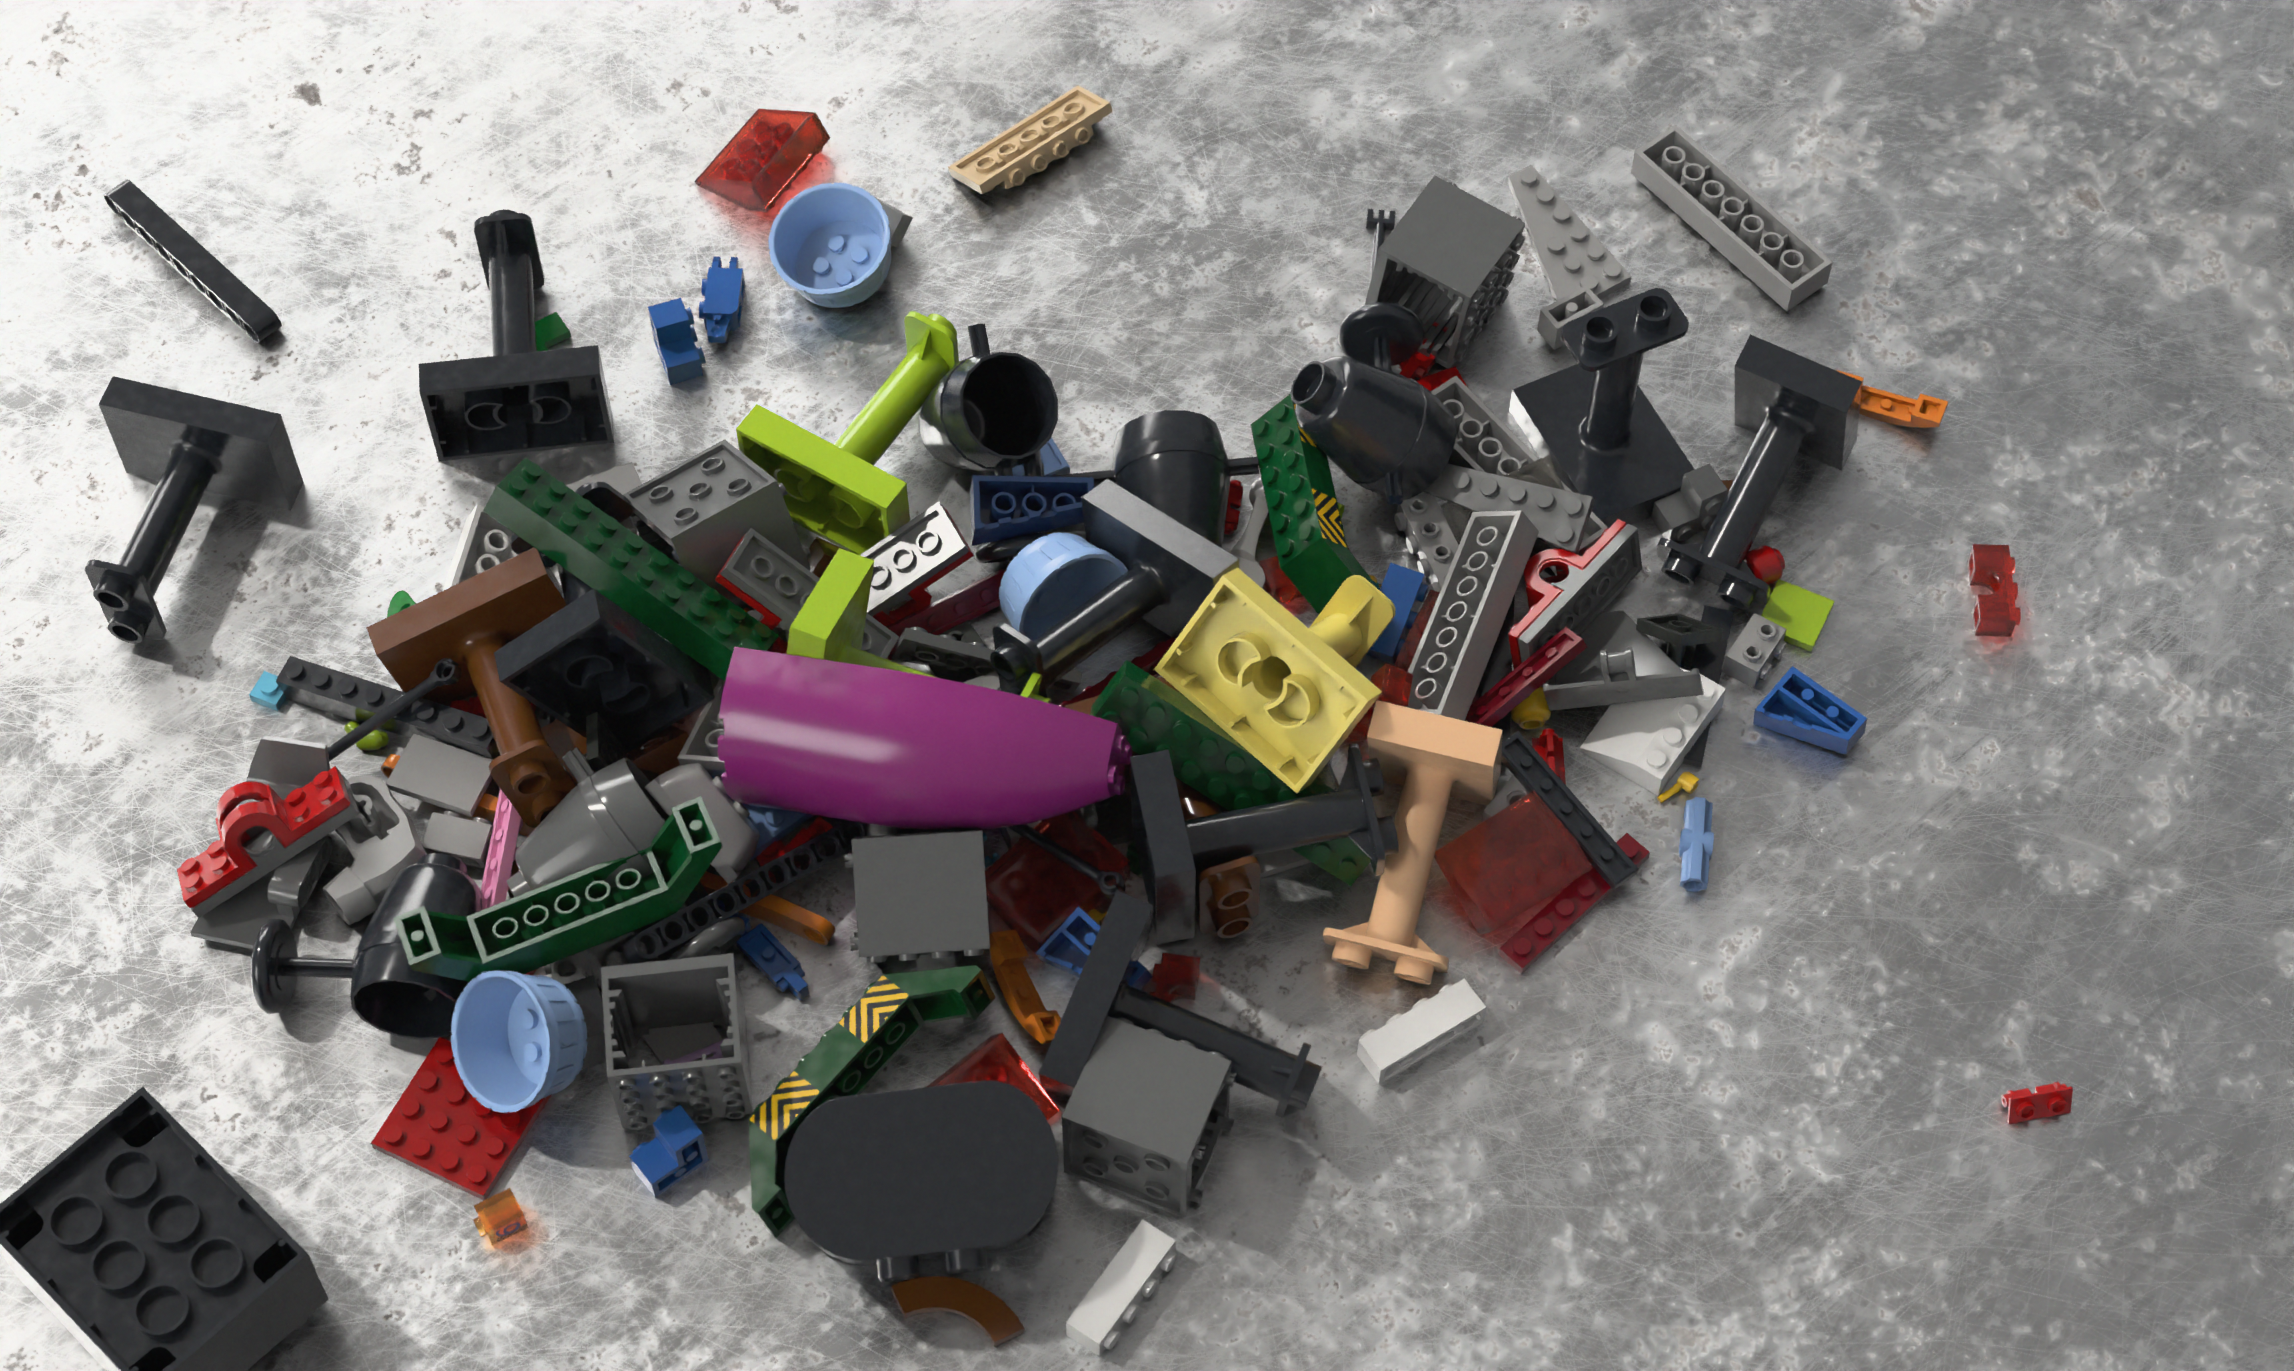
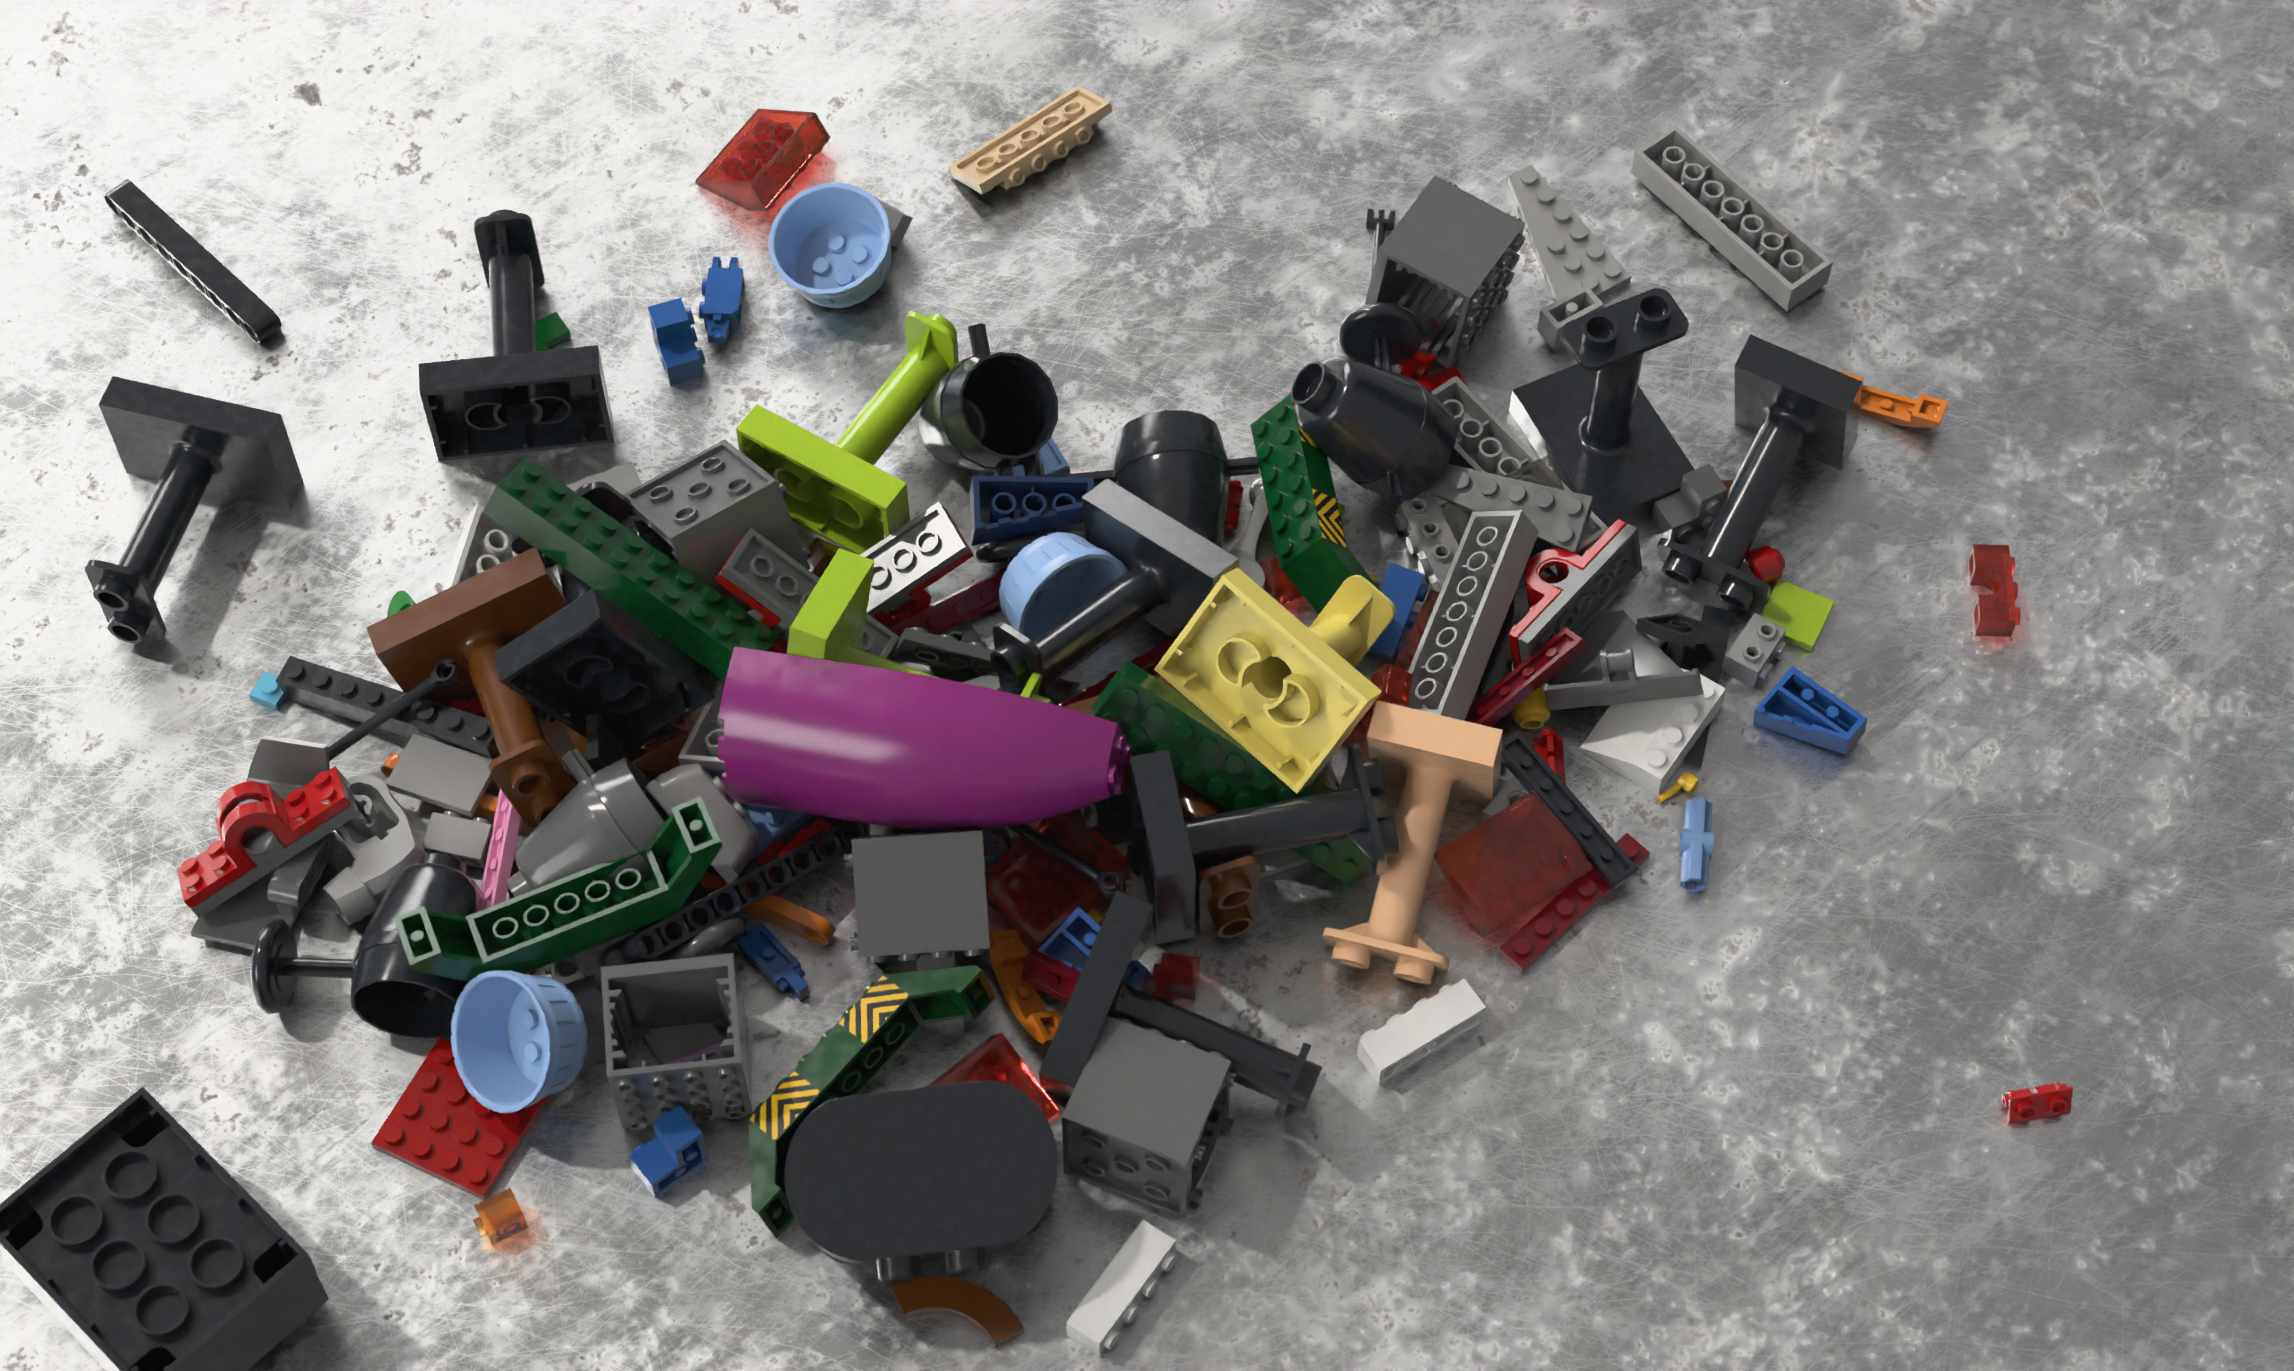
lime arm [344,720,389,750] -> none
none -> dark red panel [1020,949,1081,1003]

